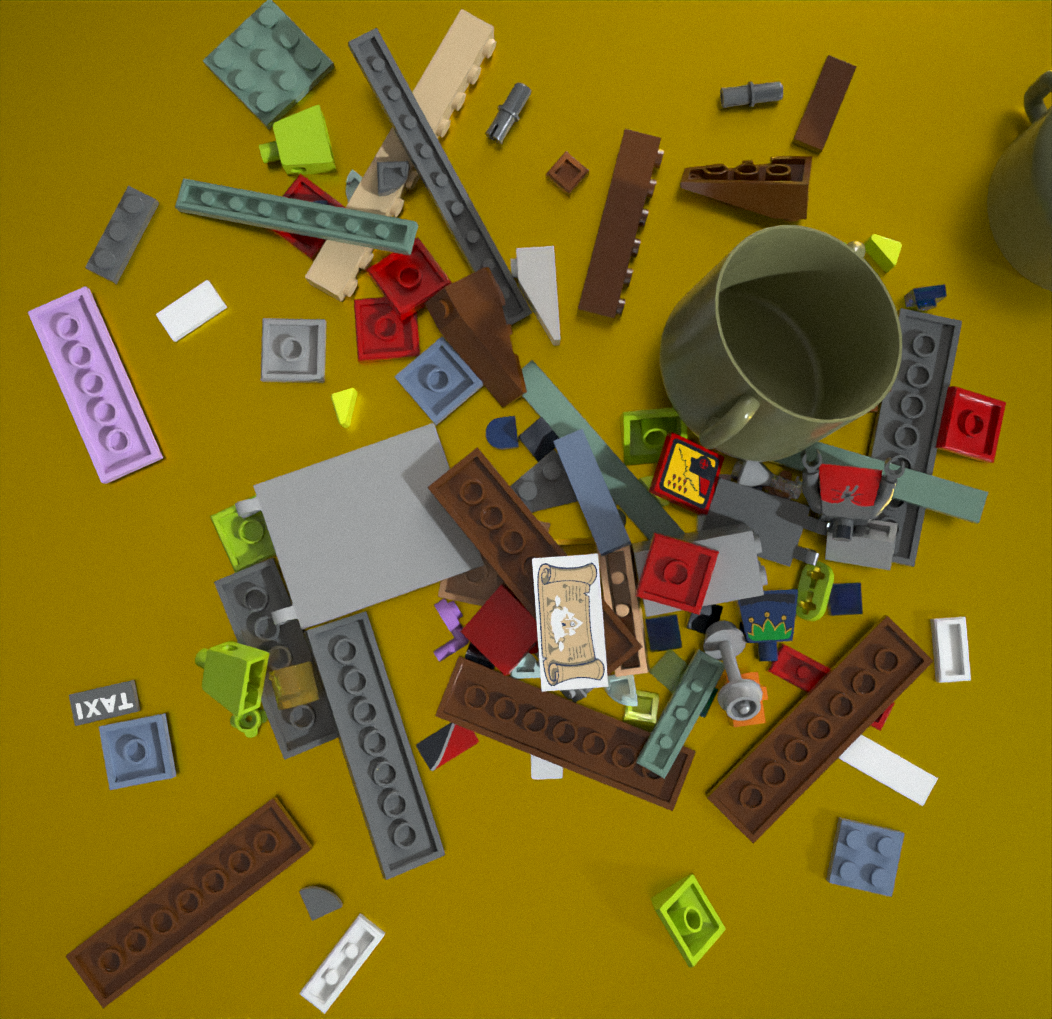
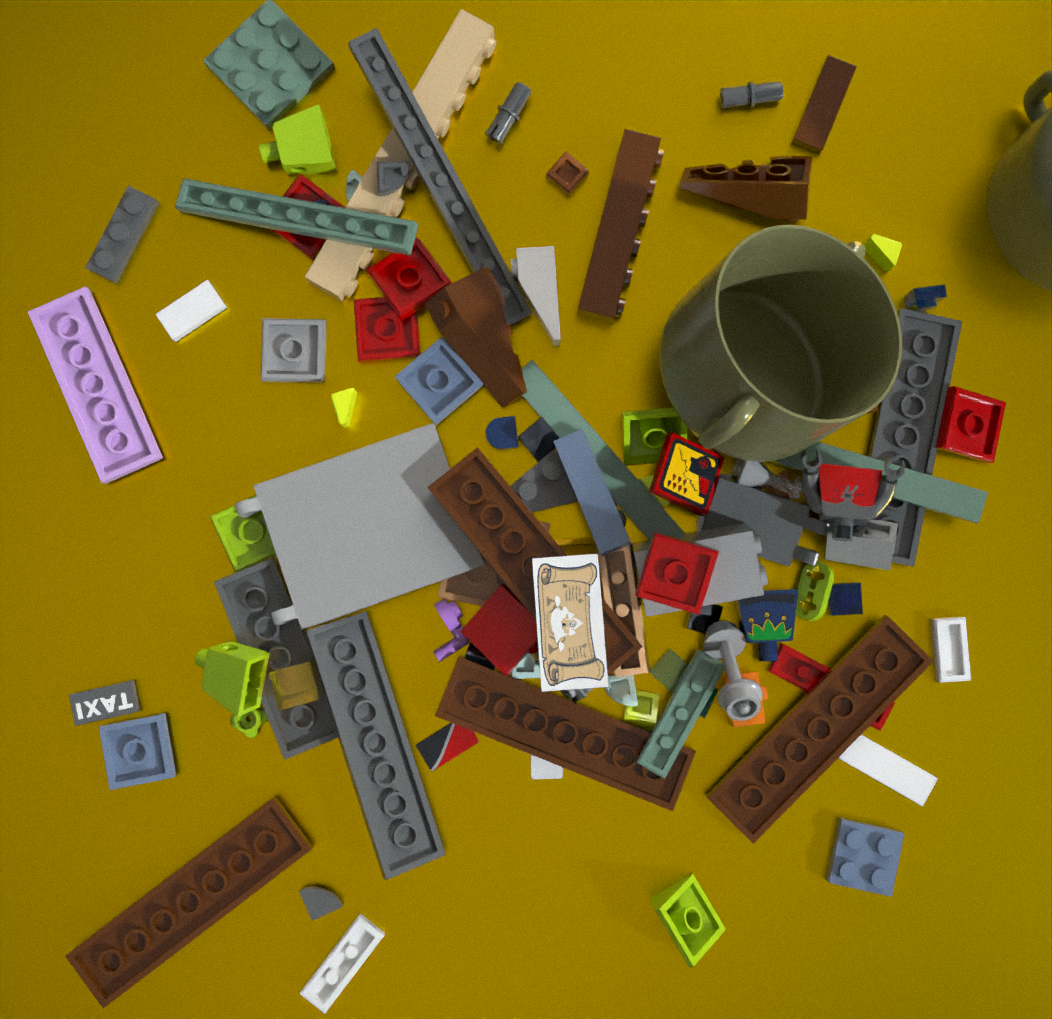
clear blue plate [645,615,682,653] -> none

